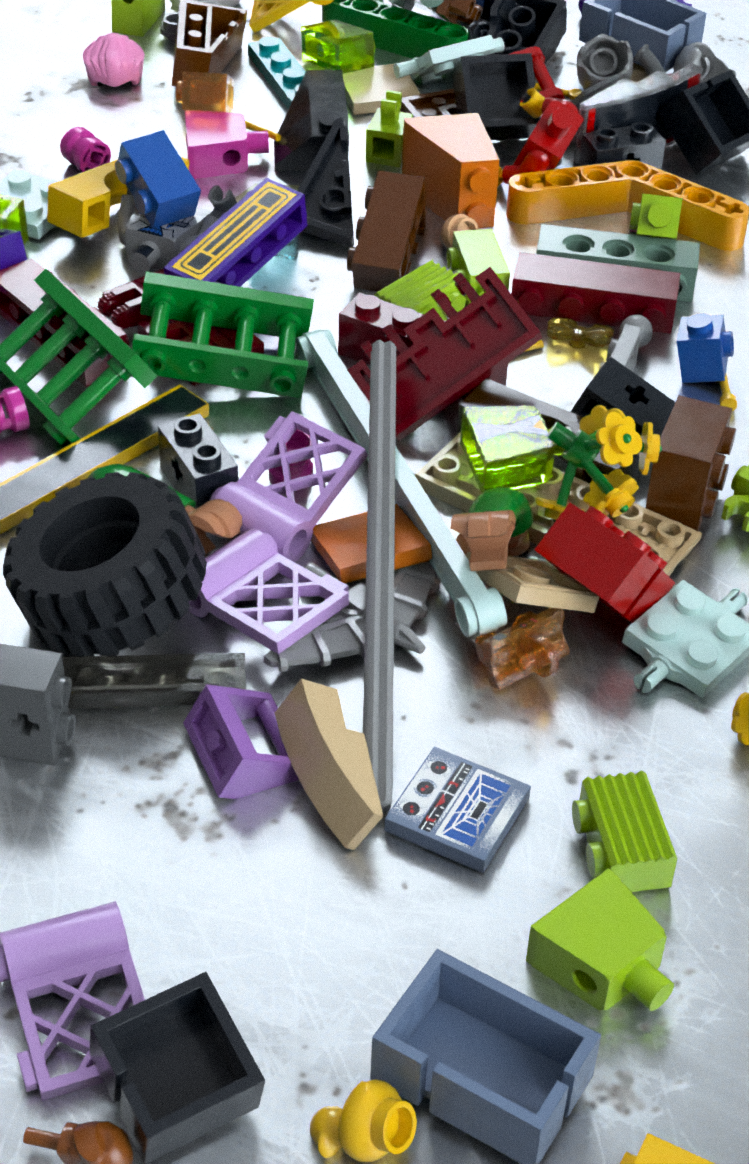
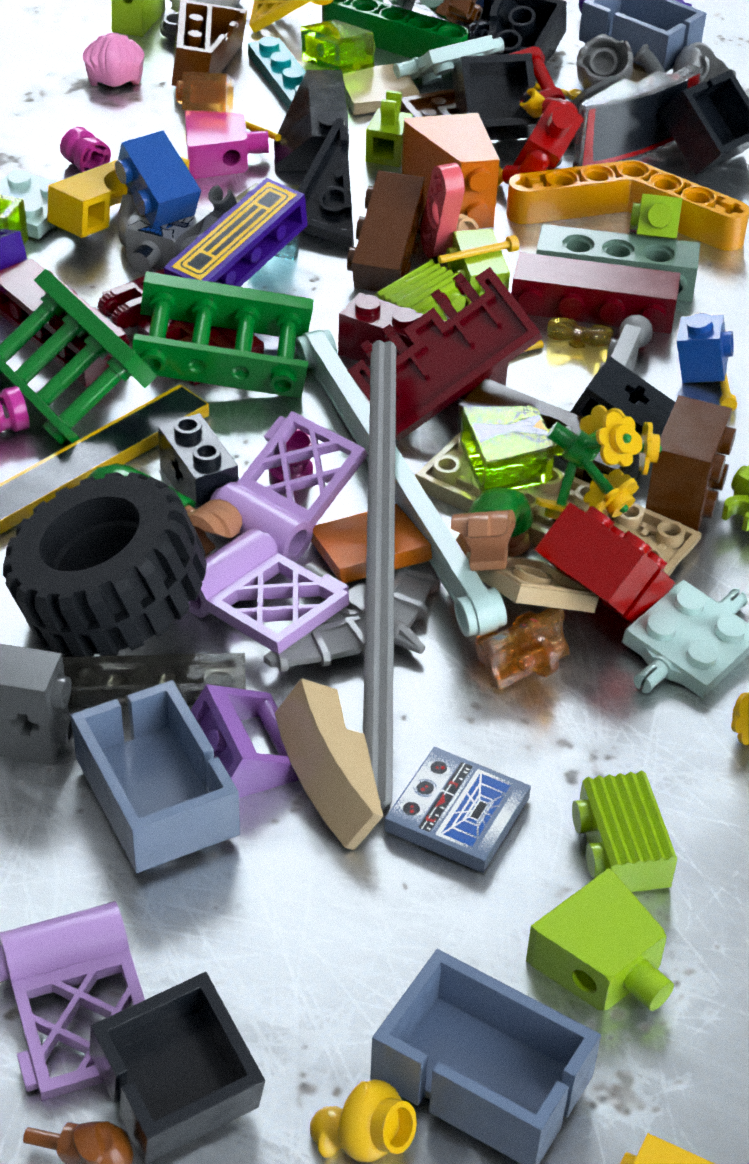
black brick [579,122,666,170] -> none
none -> sand blue piece [71,680,240,874]
none -> coral beam [420,163,465,258]
none -> yellow piece [438,235,519,264]

